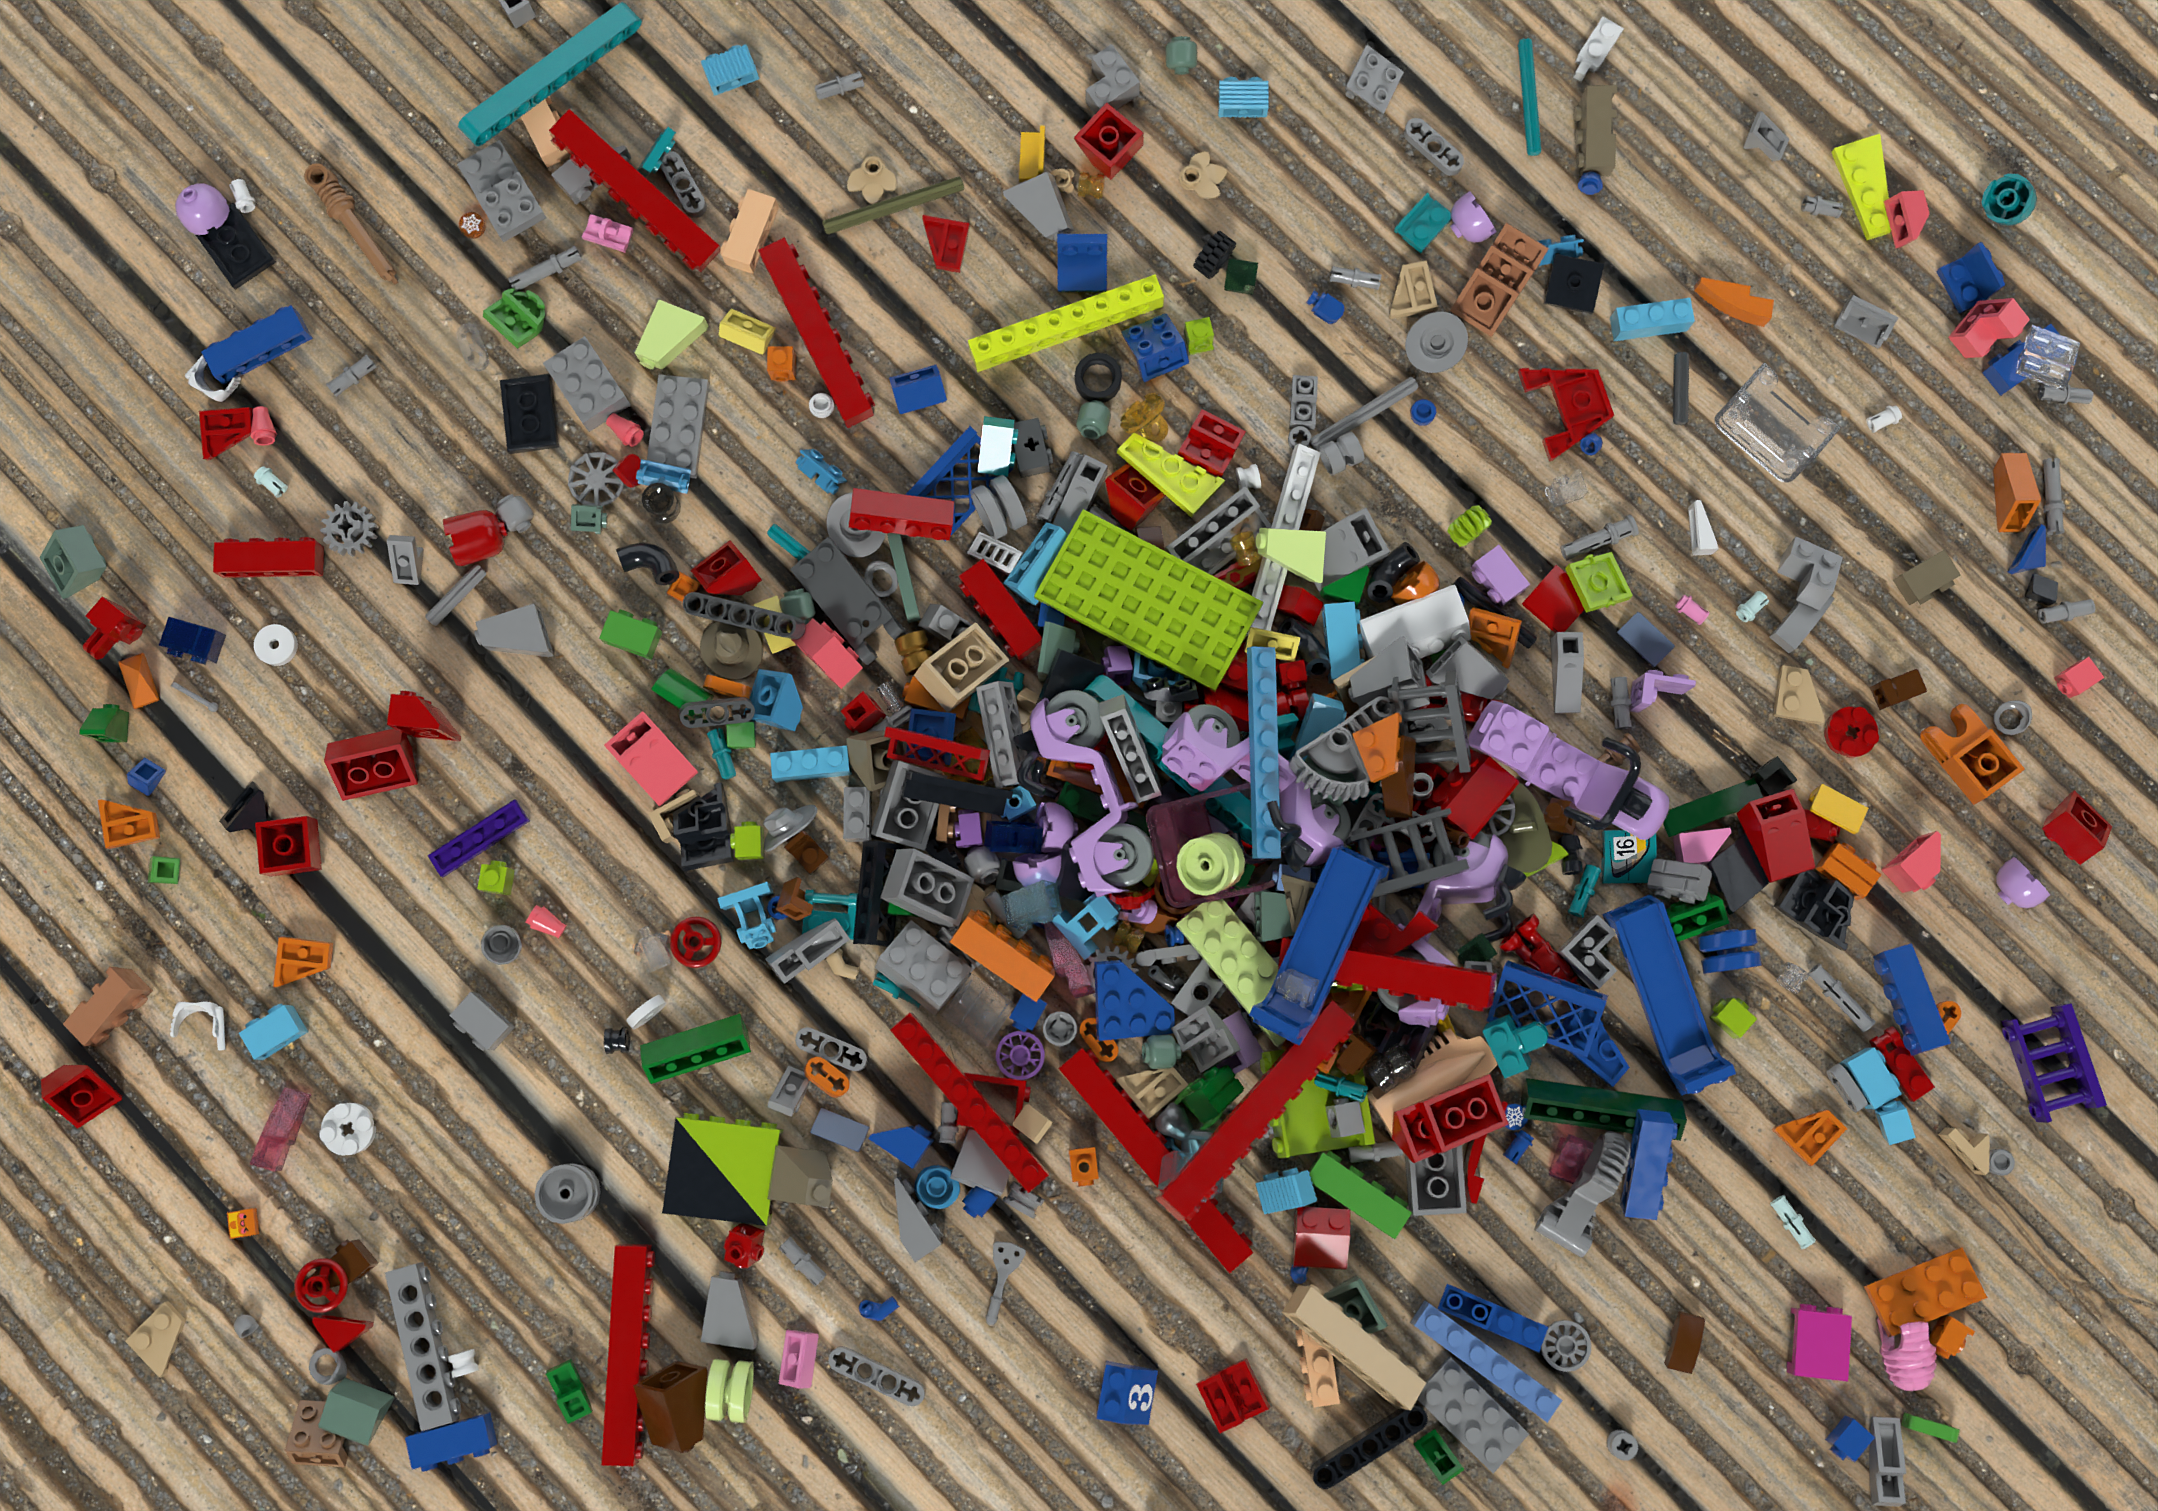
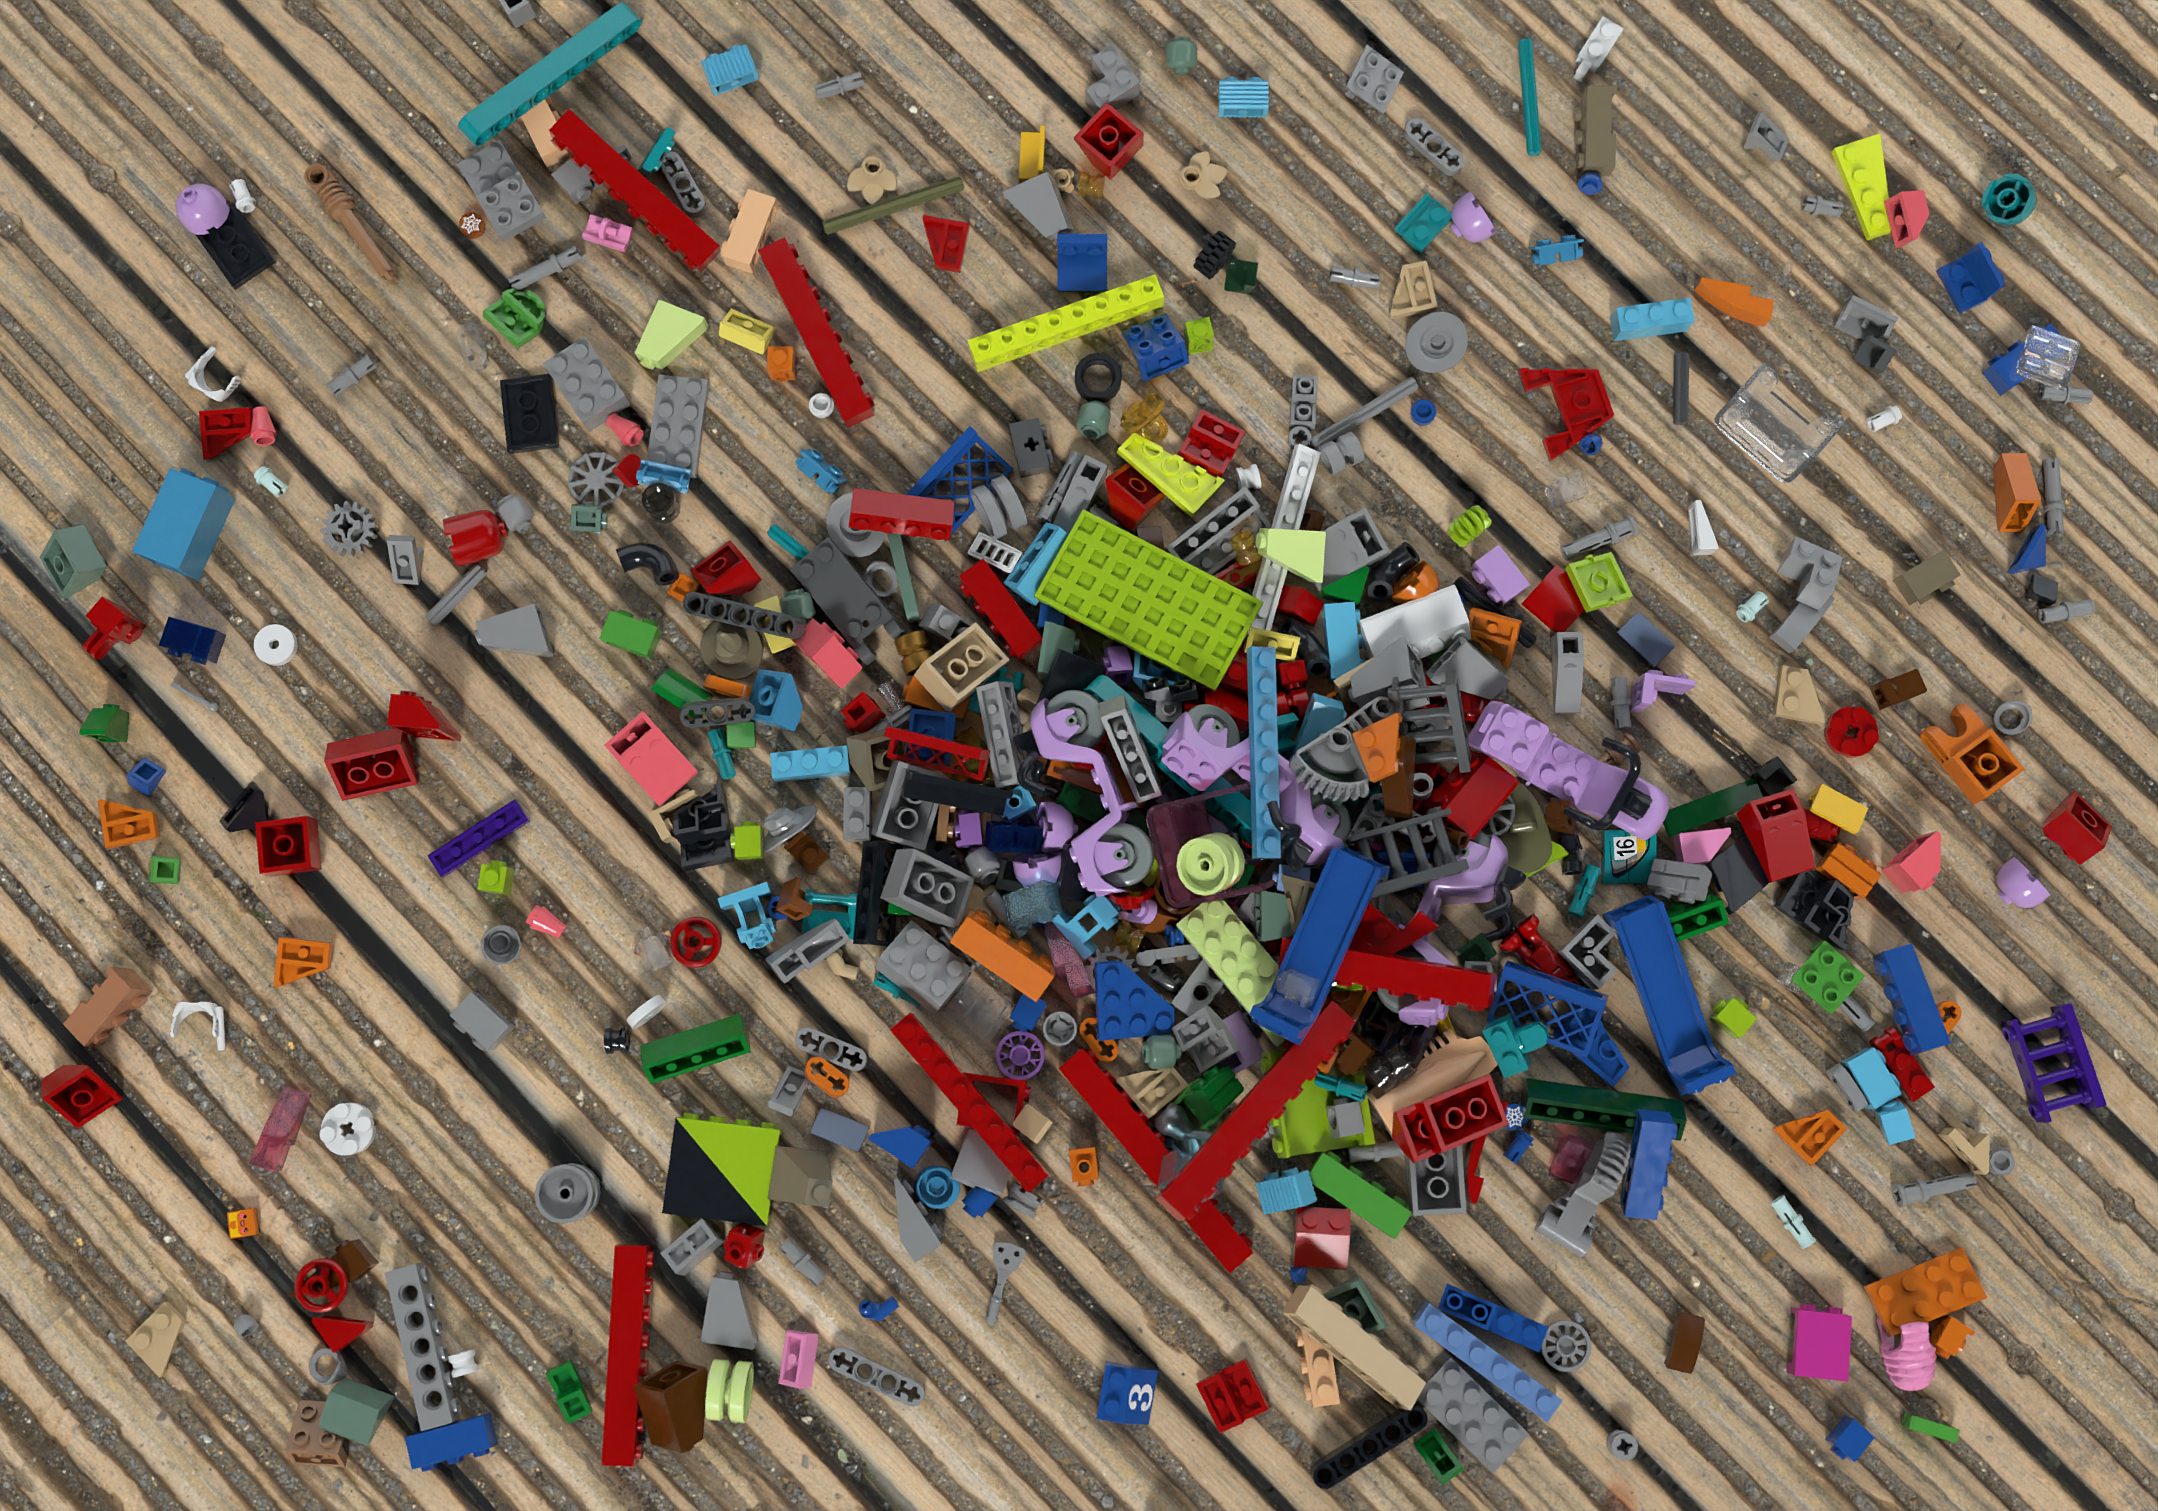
orange slope [119,653,160,709] -> none
blue brick [201,305,313,385] -> none
red brick [213,537,324,578] -> none
medium azure brick [239,1004,308,1060] -> none
blue panel [889,364,947,414] -> none
light grey pin [938,1102,959,1143] -> none
brick [978,416,1018,476] -> none
blue arm [1306,290,1344,324] -> none
nougat slope [1450,222,1549,337] -> none
black plate [1544,254,1604,314] -> none
bright pink pin [1675,595,1710,625] -> none
blue wheel [1697,929,1762,974] -> none
light grey slope [1869,1417,1906,1507] -> none
coral brick [1948,298,2030,358] -> none
coral brick [2054,657,2104,698] -> none
none -> dark azure brick [132,468,235,581]
none -> light grey hinge [661,1218,725,1276]
none -> bright green bracket [1791,941,1865,1014]
none -> dark grey panel [1853,336,1897,374]
none -> light grey pin [1892,1171,1977,1208]

